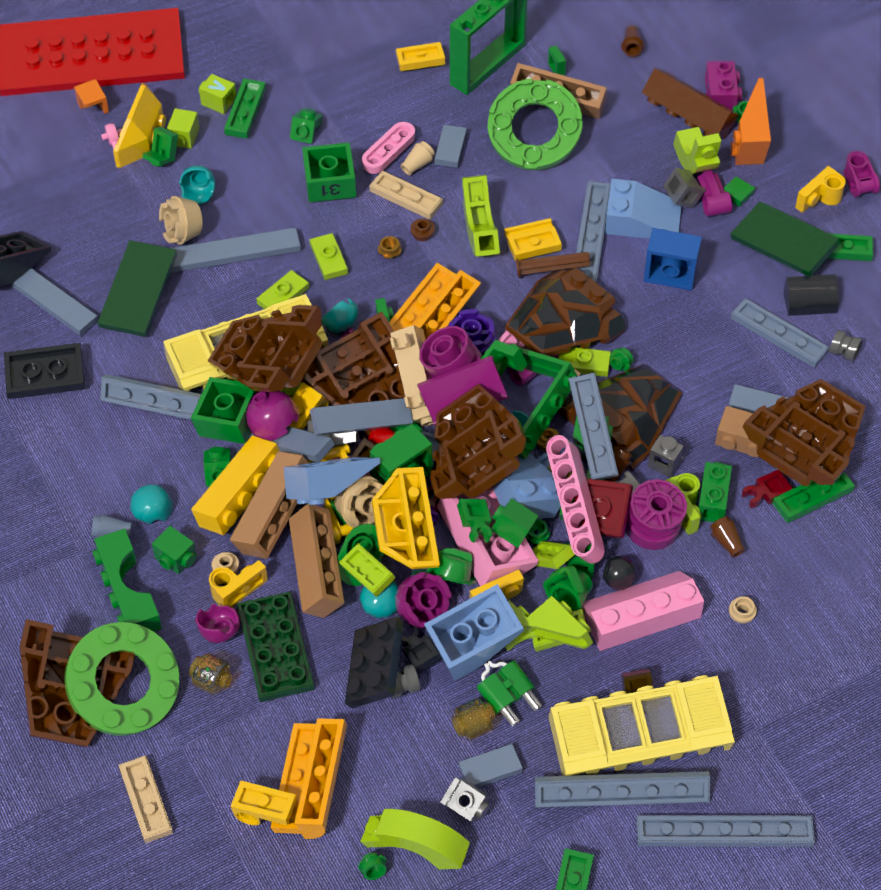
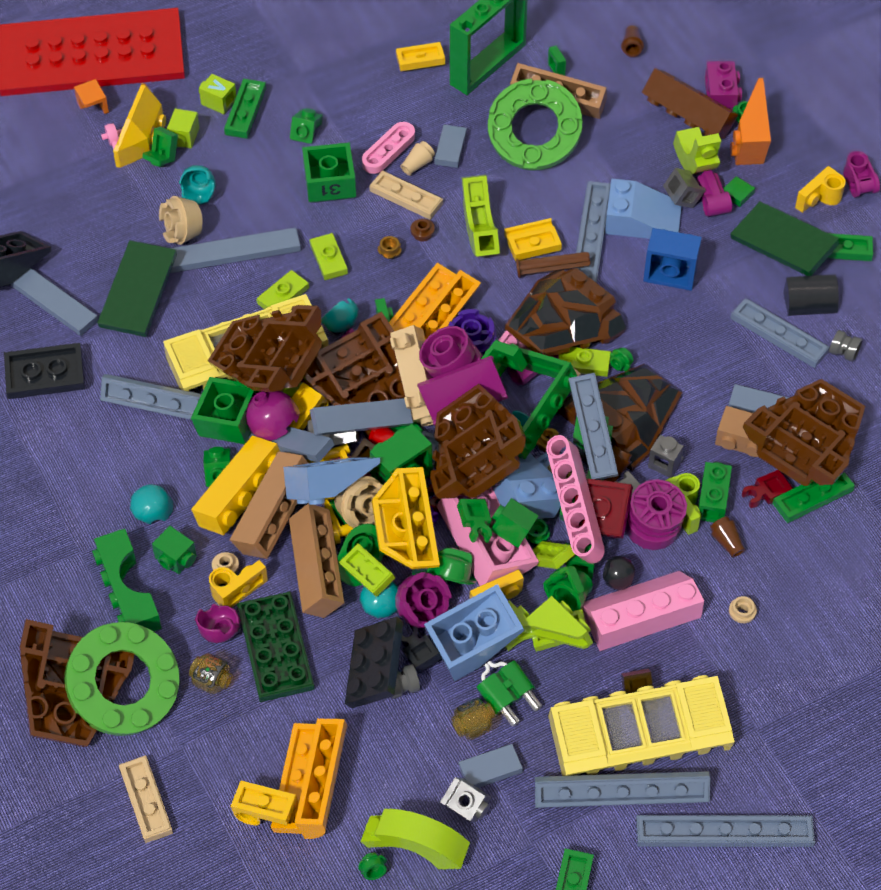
sand blue cone [91,514,131,538] -> none

